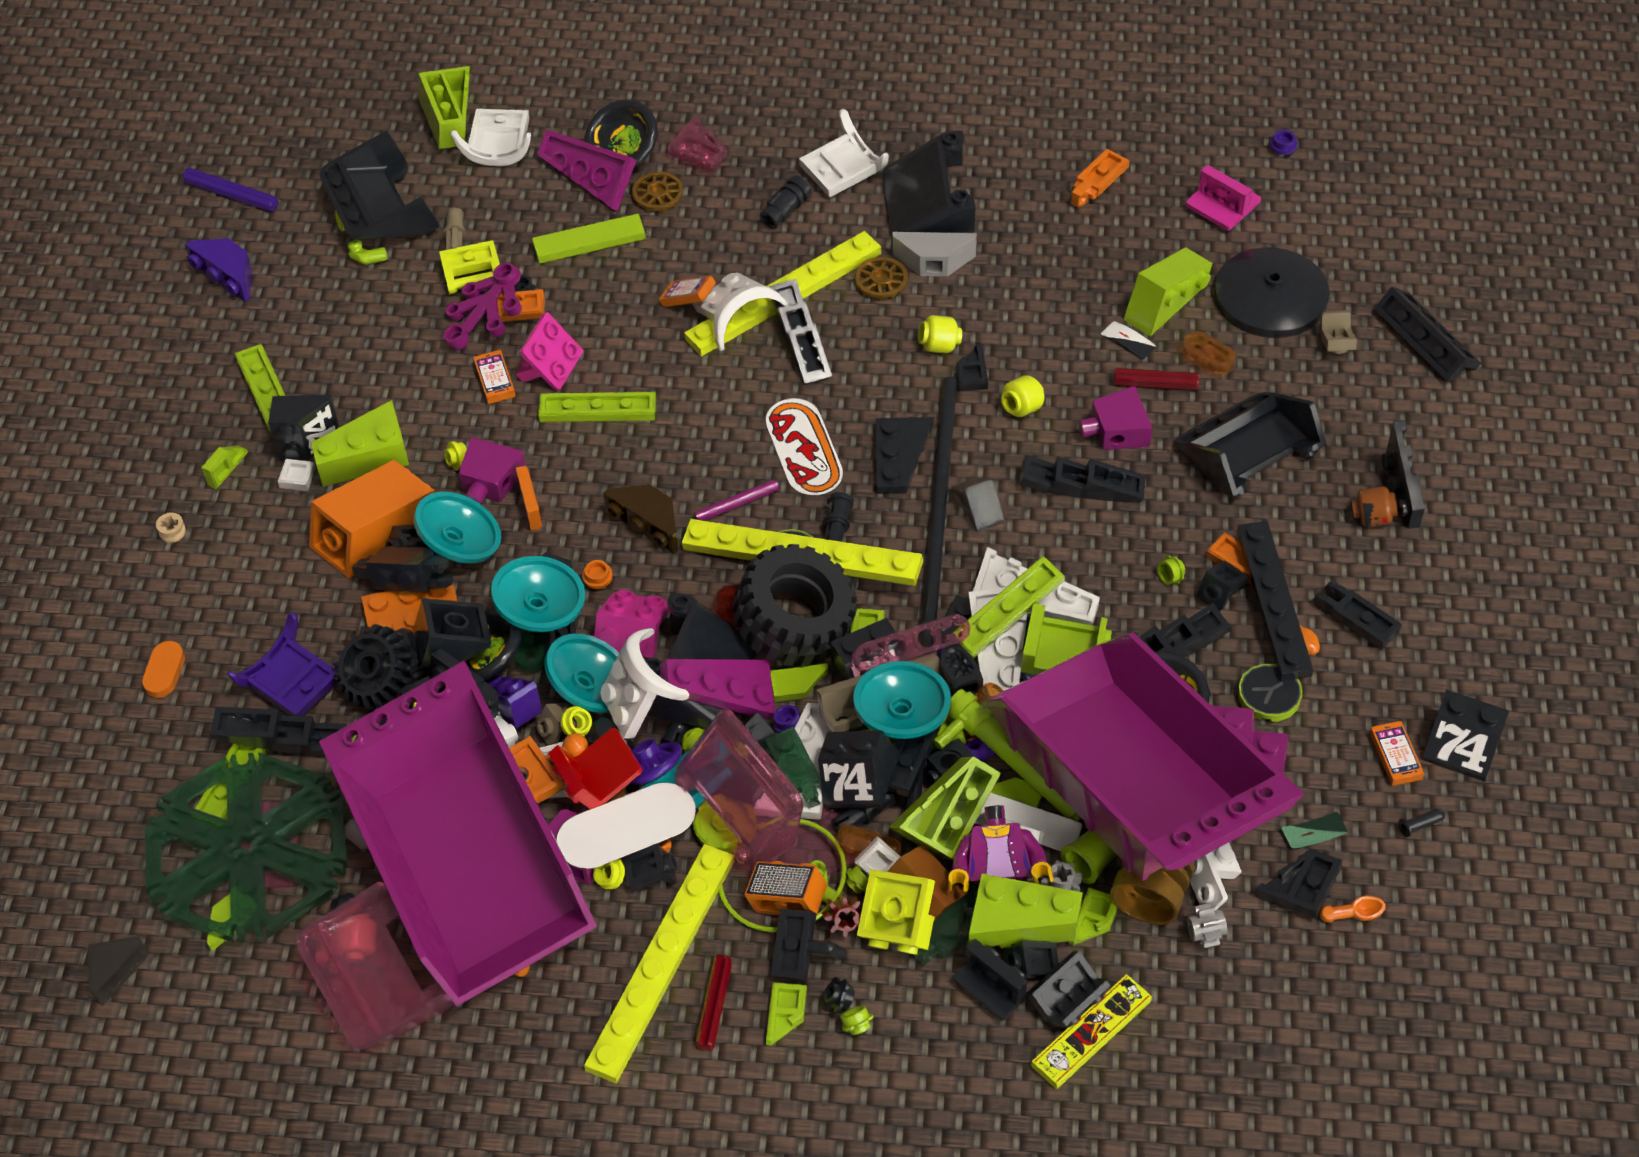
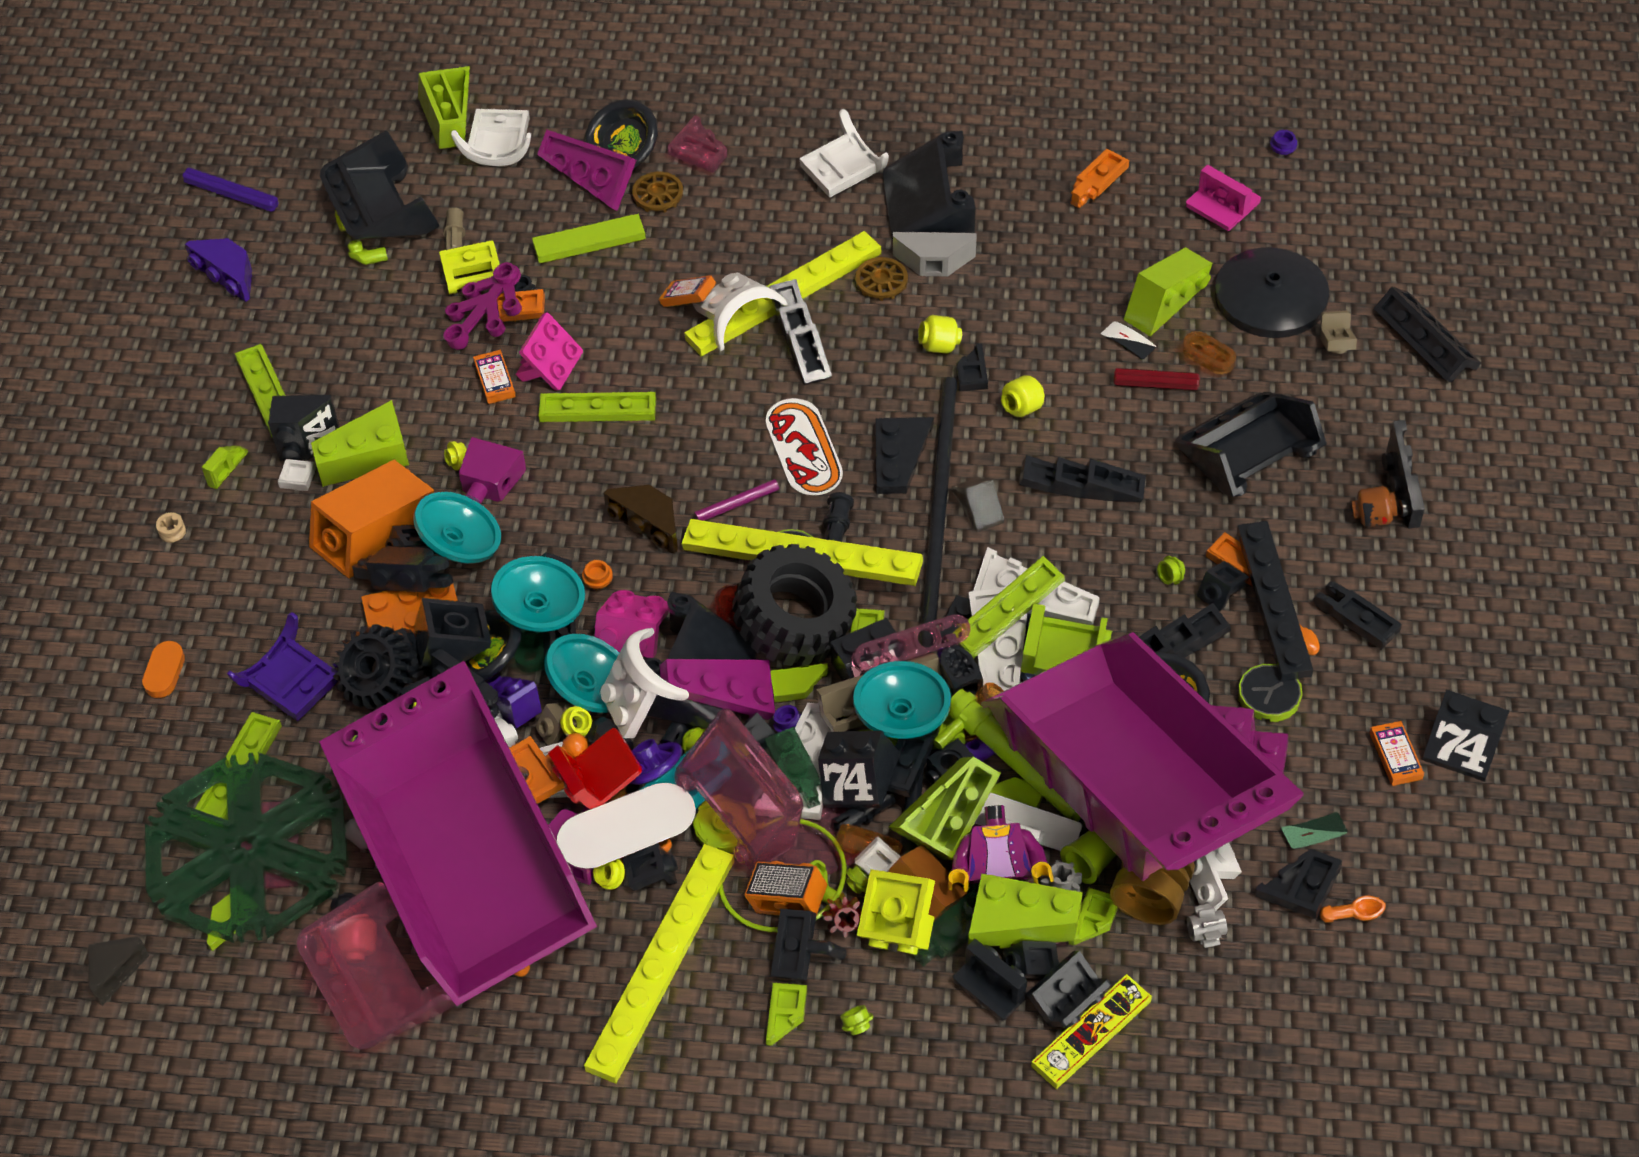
black slope [210,707,347,757] -> none
orange tile [516,465,542,531] -> none
dark red axle [695,954,732,1051] -> none
black axle [760,175,812,229] -> none
black plate [824,977,854,1013] -> none
magenta torso [1078,386,1153,450] -> none
black piece [1398,809,1445,838] -> none

